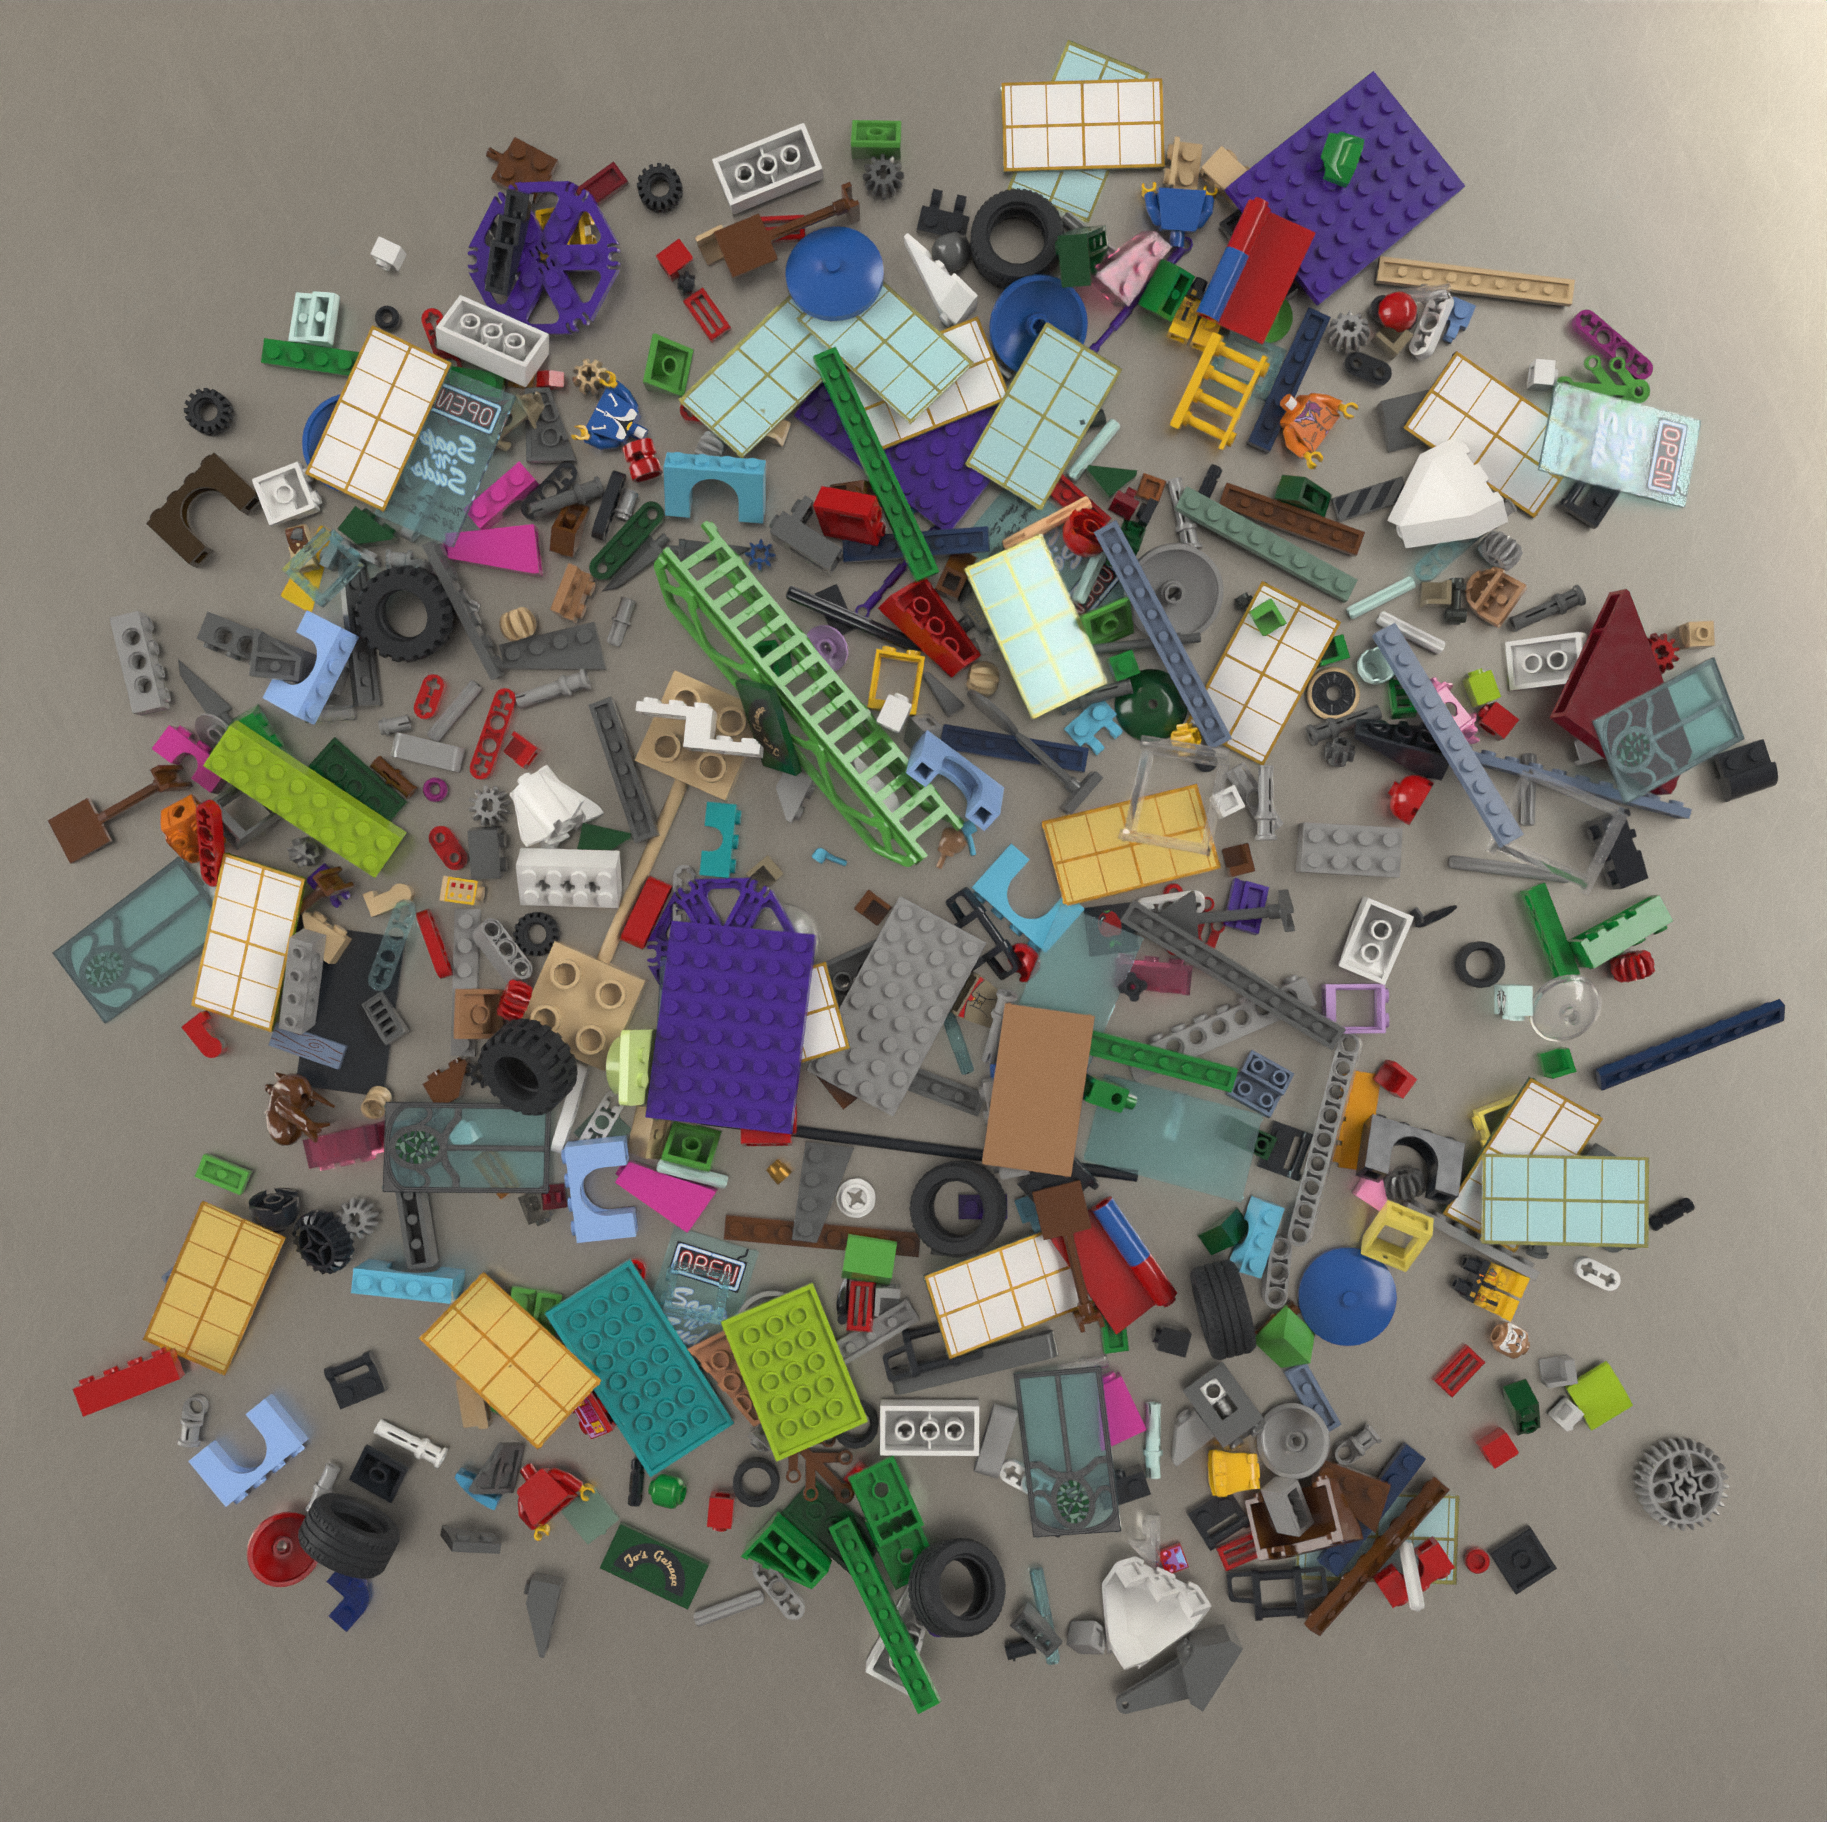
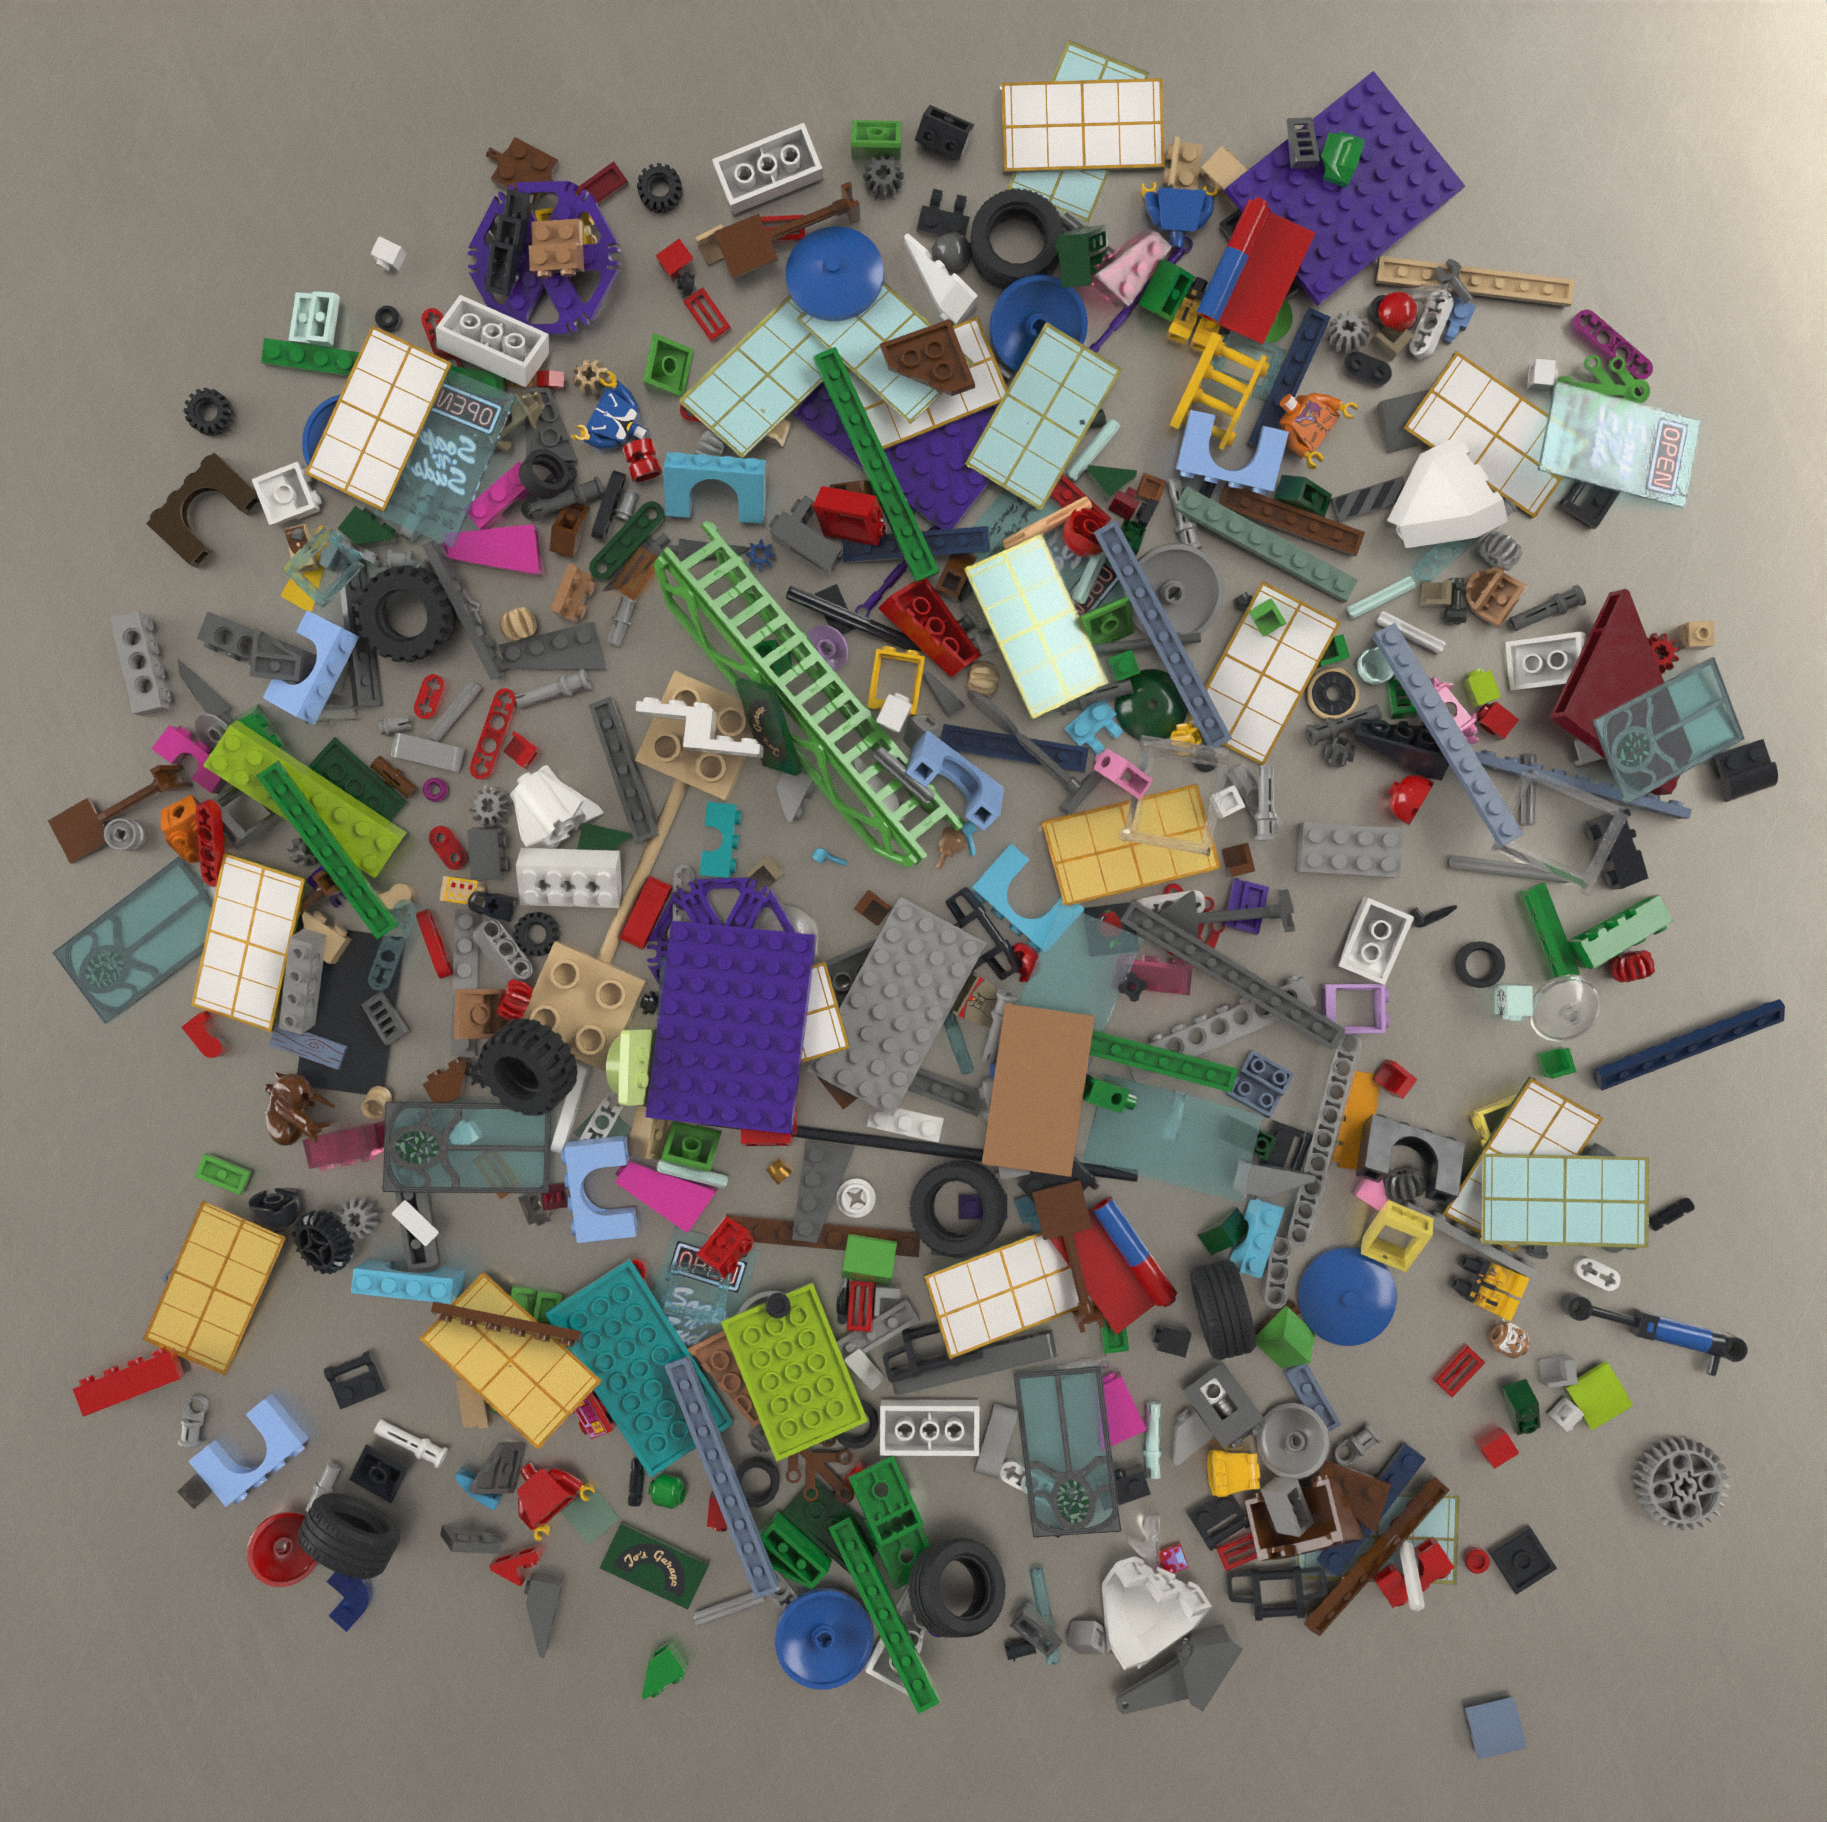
none -> light grey wheel [104,818,148,852]
none -> clear smoke bracket [177,1474,212,1509]
none -> green plate [256,760,399,939]
none -> white sticker [392,1200,439,1246]
none -> reddish brown plate [431,1302,583,1347]
none -> black piece [468,891,517,922]
none -> red slope [489,1545,543,1586]
none -> black tyre [519,449,569,499]
none -> medium nougat plate [529,219,584,278]
none -> clear orange tile [613,545,658,600]
none -> black plate [640,991,660,1015]
none -> green slope [641,1641,688,1700]
none -> sand blue plate [665,1355,780,1599]
none -> red bracket [696,1216,754,1279]
none -> black tile [765,1292,791,1318]
none -> blue dish [775,1588,873,1690]
none -> white sticker [844,1349,886,1390]
none -> white plate [867,1106,944,1143]
none -> dark grey axle [872,746,935,804]
none -> reddish brown plate [880,319,975,396]
none -> black brick [914,105,975,160]
none -> bright pink torso [1094,749,1153,800]
none -> light blue arch [1176,410,1289,494]
none -> slope [1233,1159,1316,1200]
none -> dark grey slope [1287,117,1320,169]
none -> dark grey bar [1435,259,1473,304]
none -> sand blue slope [1464,1697,1526,1759]
none -> black piece [1561,1292,1748,1376]

